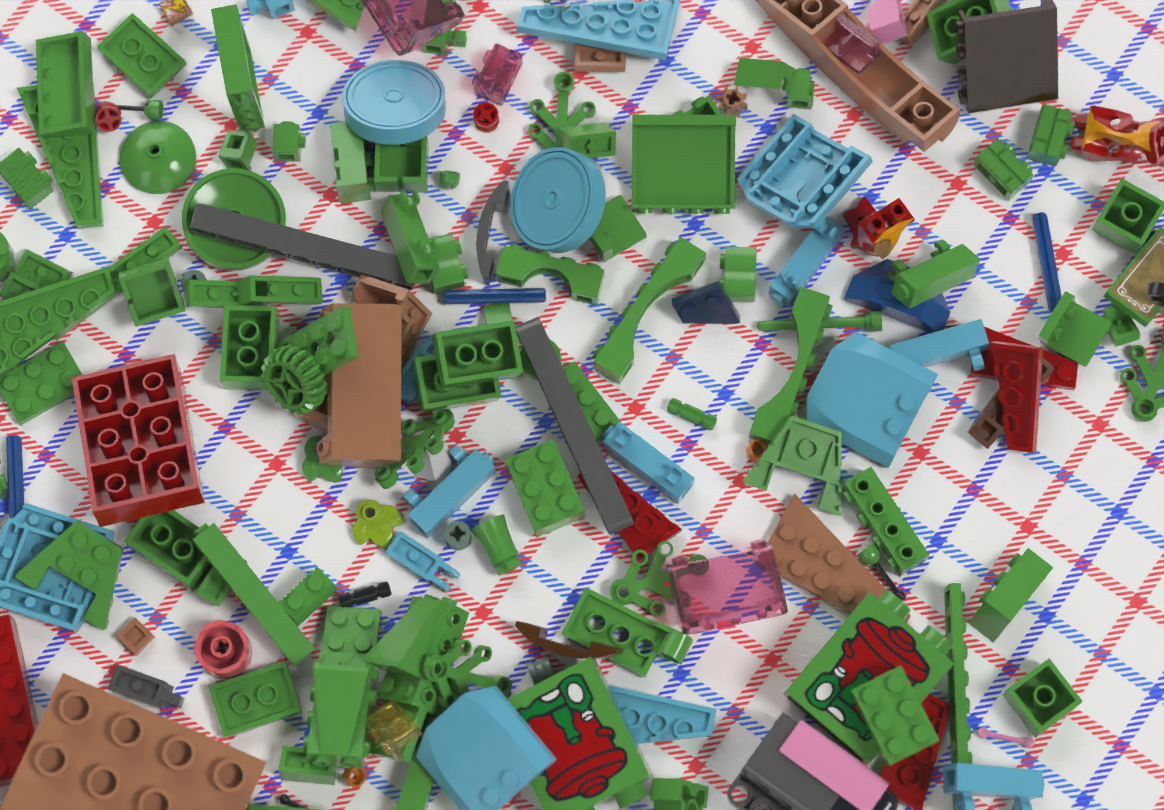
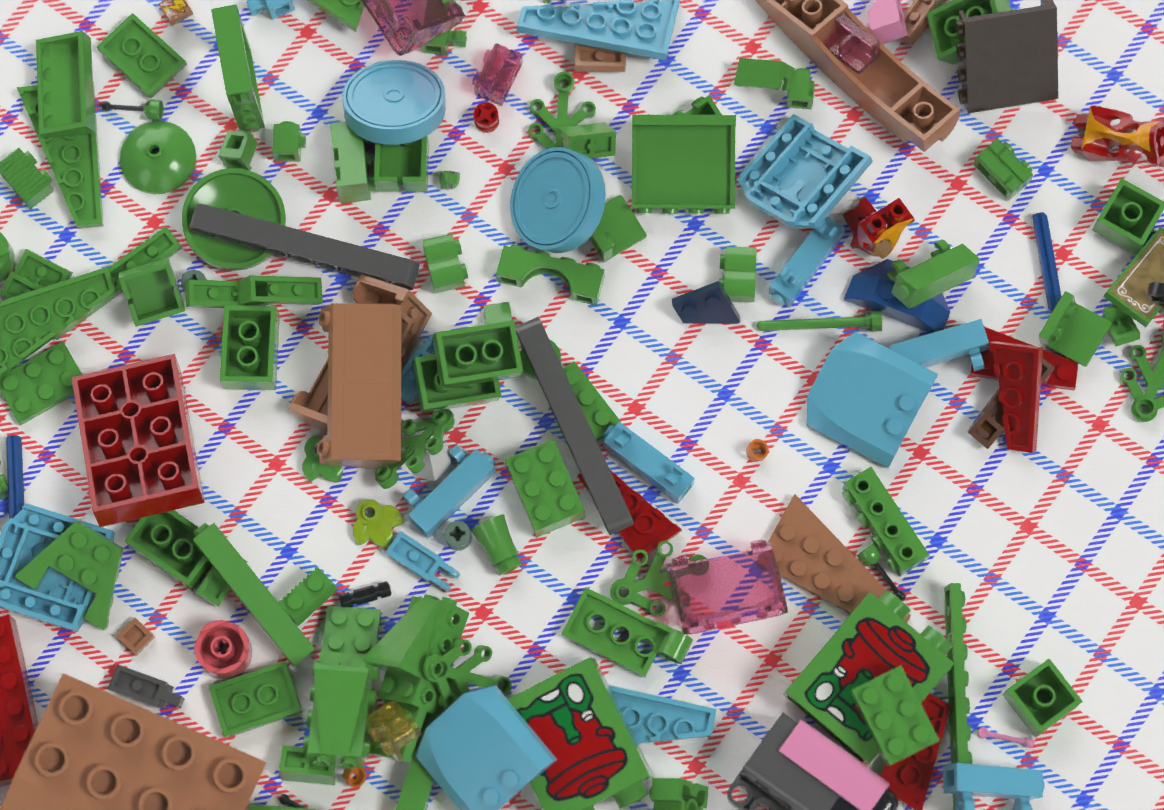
red wheel [96,102,121,132] -> none
bright green gear [261,344,327,415] -> none
bright green hinge [277,306,358,375] -> none
bright green brick [380,191,439,283] -> none
blue axle [443,288,546,305] -> none
dark grey slope [476,180,510,286] -> none
reddish brown slope [515,621,624,659] -> none
sand green wheel [526,656,554,685] -> none
bright green arch [592,236,706,385] -> none
bright green axle [667,398,717,430] -> none
nougat gear [717,86,748,118] -> none
bright green wing [743,415,842,516] -> none
bright green arch [749,286,833,444] -> none
bright green wedge [968,548,1054,643] -> none
bright green brick [1027,104,1075,166] -> none

